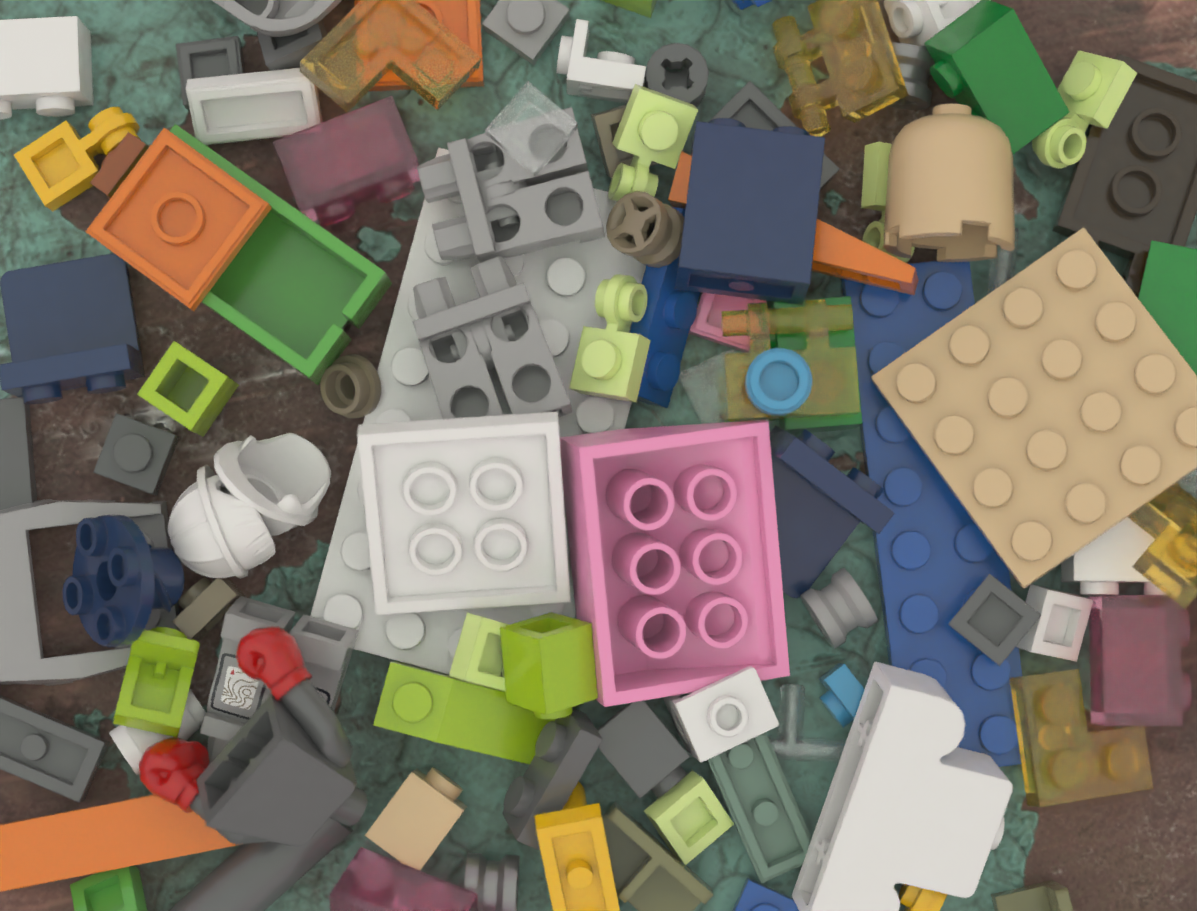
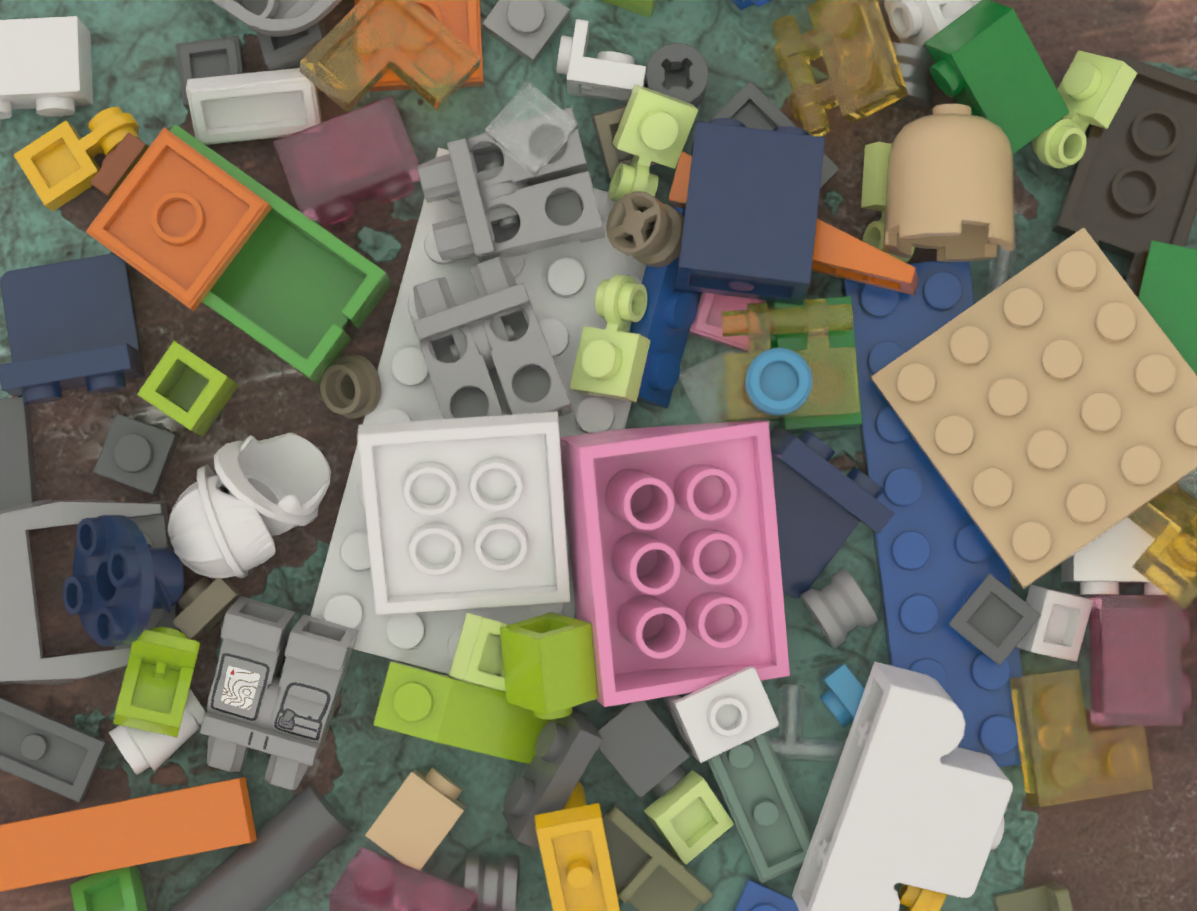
dark grey torso [139,627,367,847] -> none

